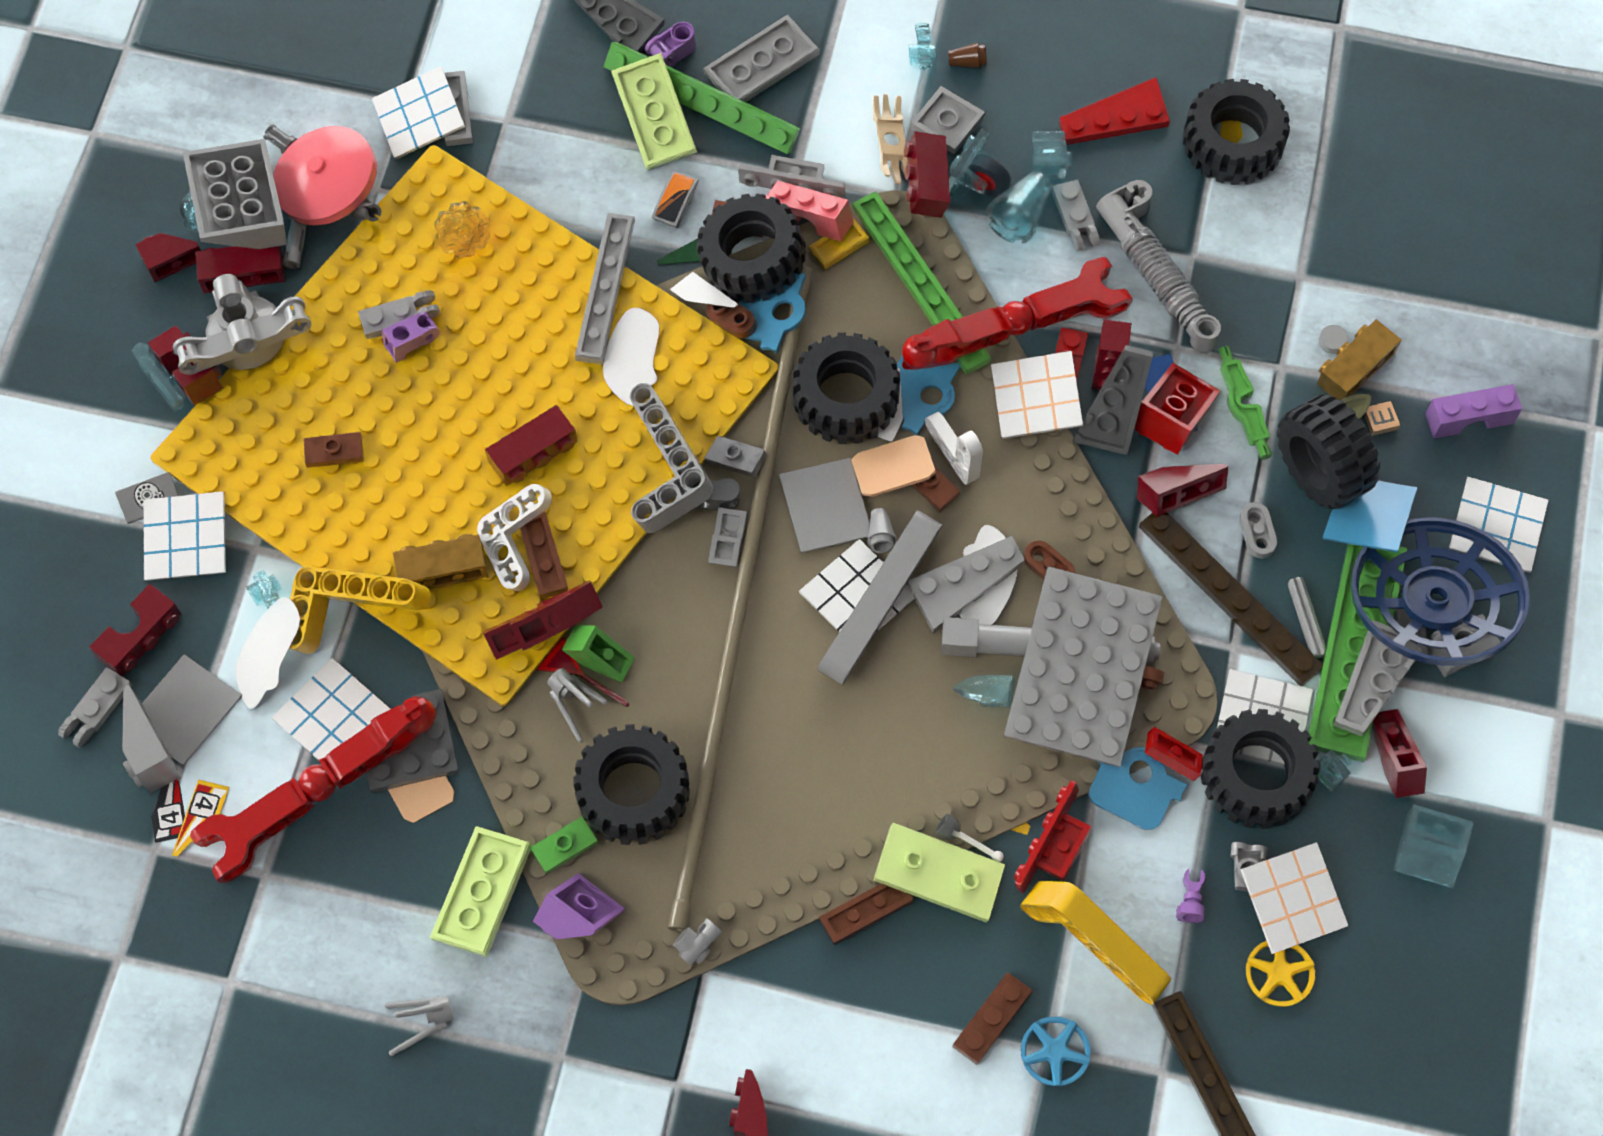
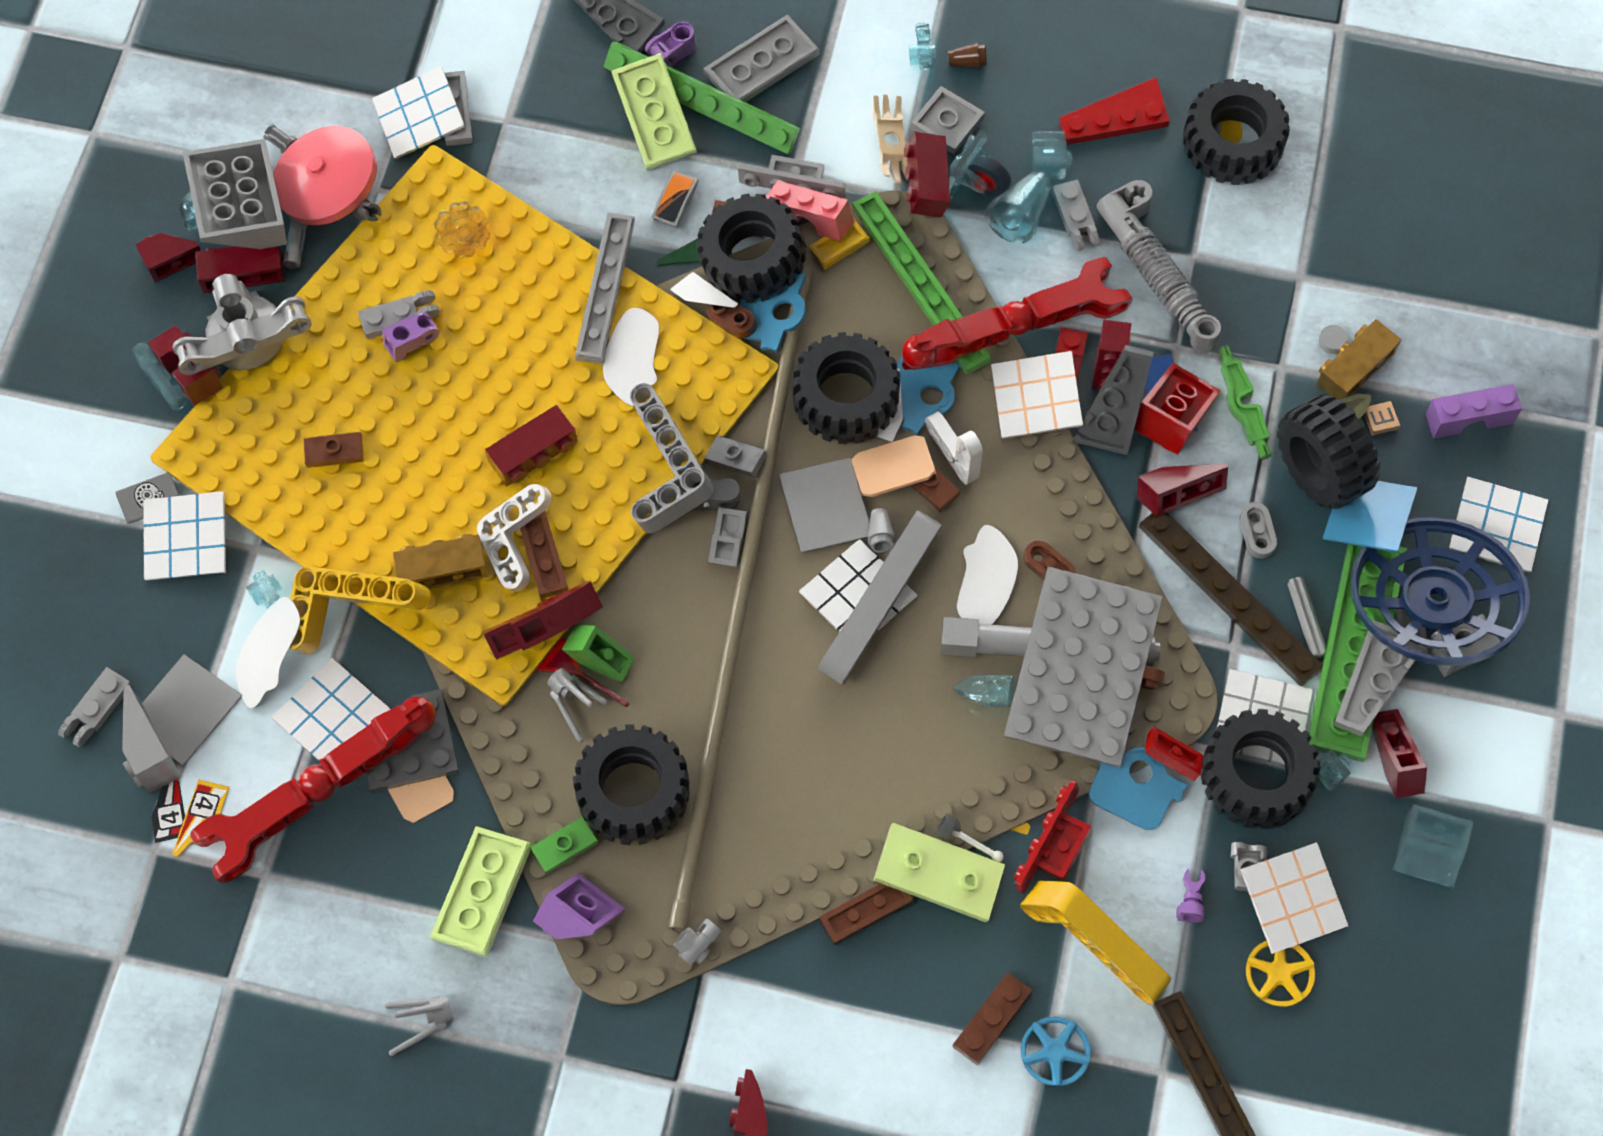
dark red arch [89,583,181,677] -> none
light grey wing [908,536,1025,633] -> none

